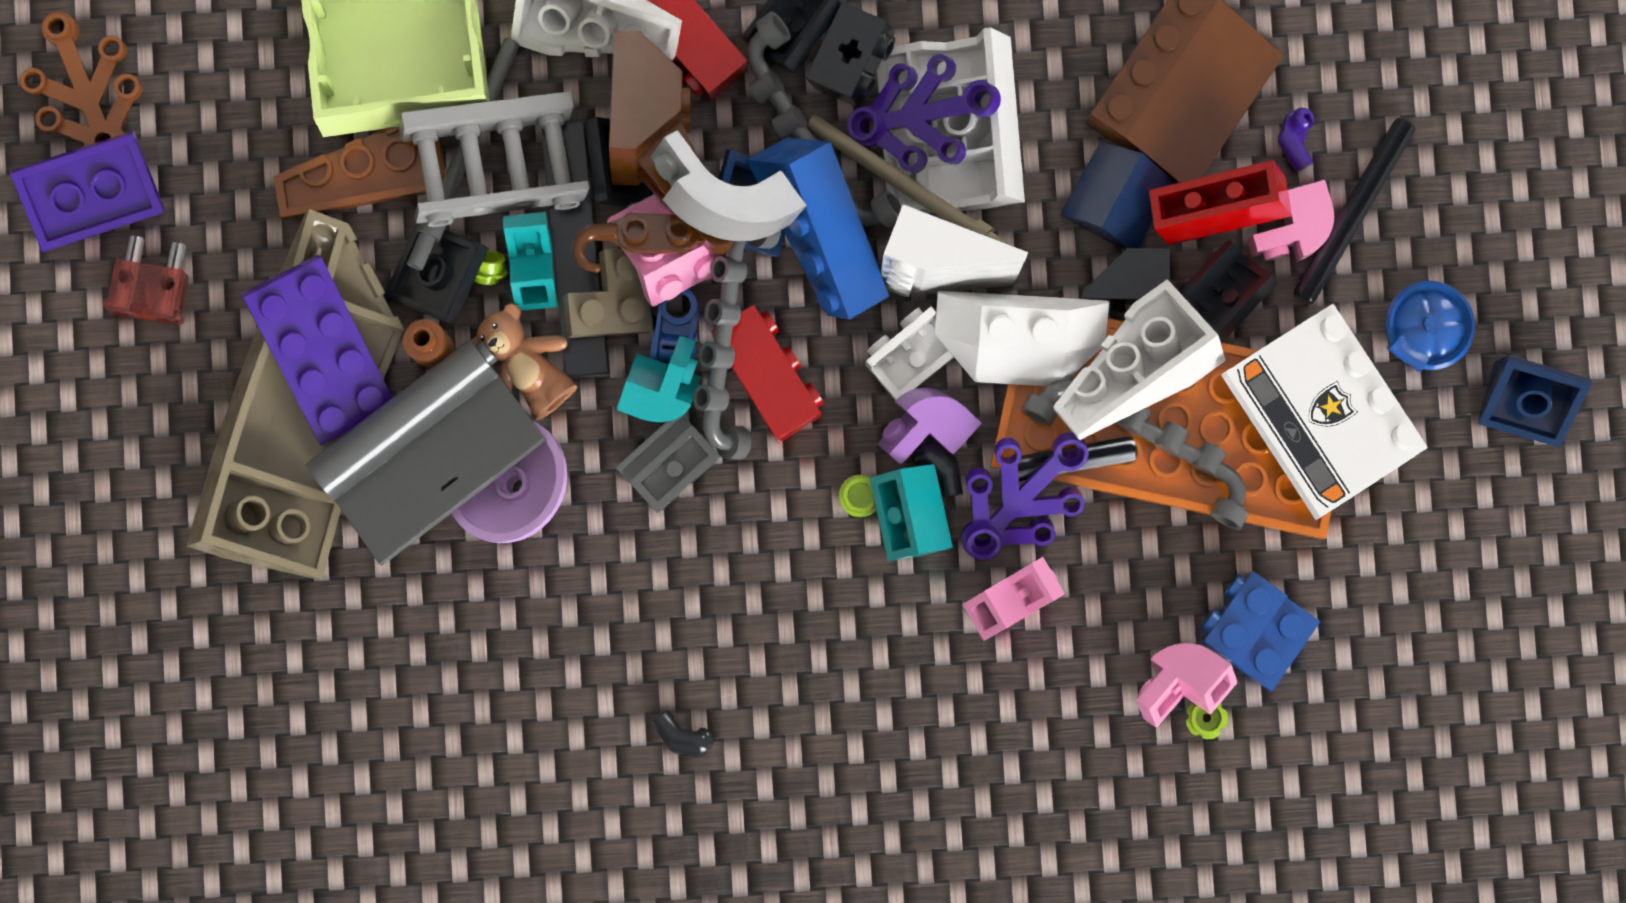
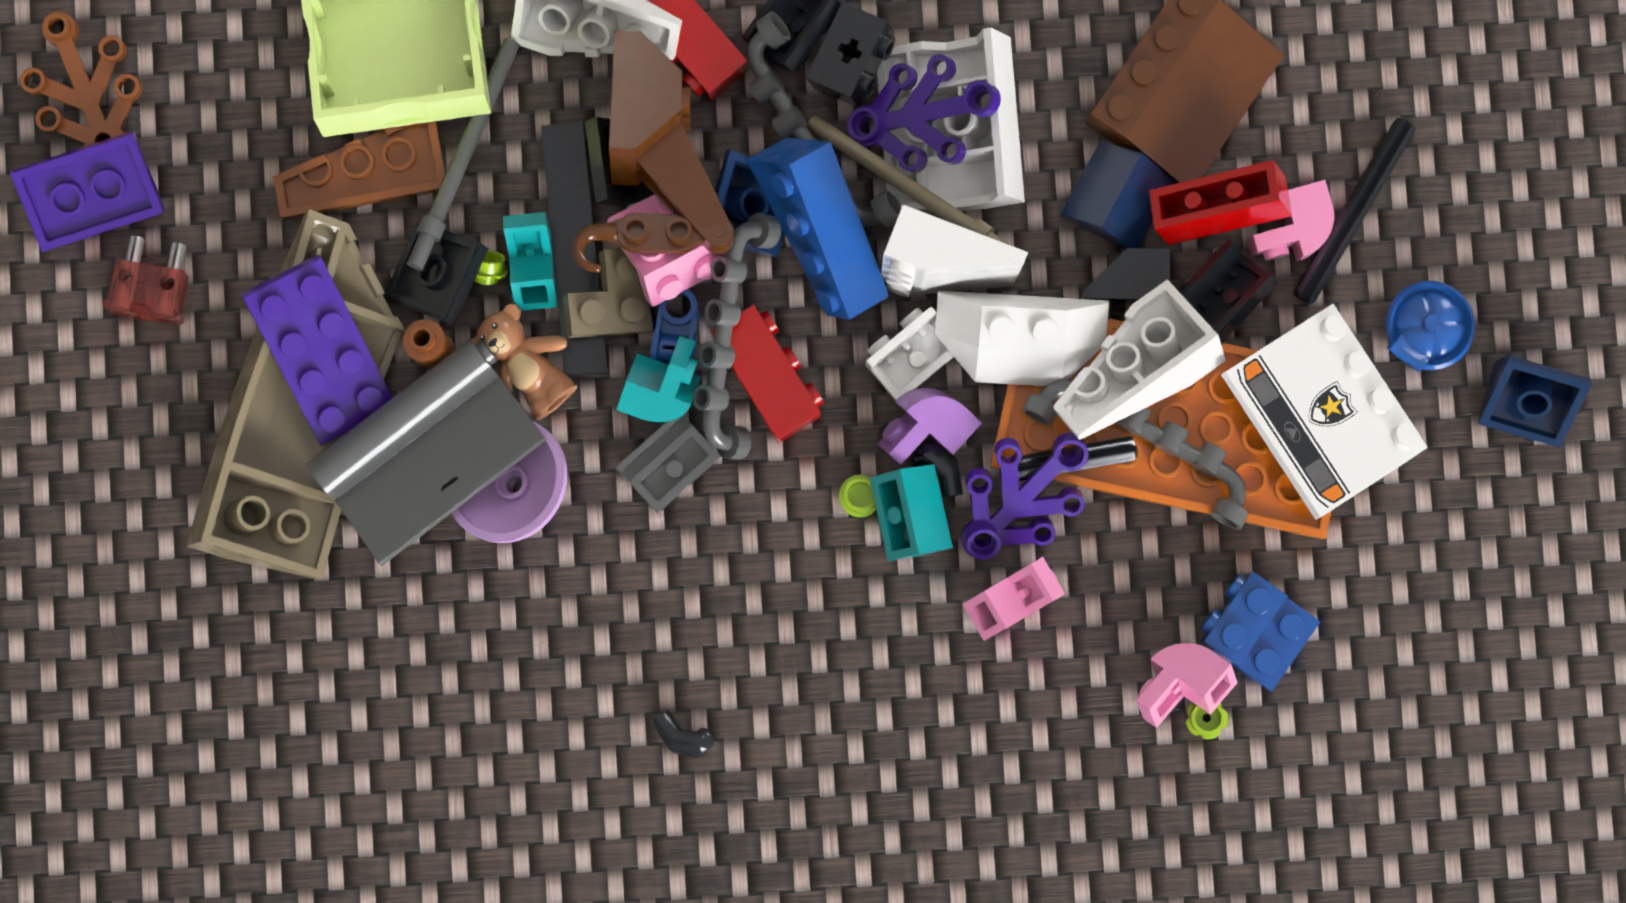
light grey fence [399,91,589,227] -> none
arch [651,130,807,241] -> none
dark purple arm [1278,107,1314,173] -> none

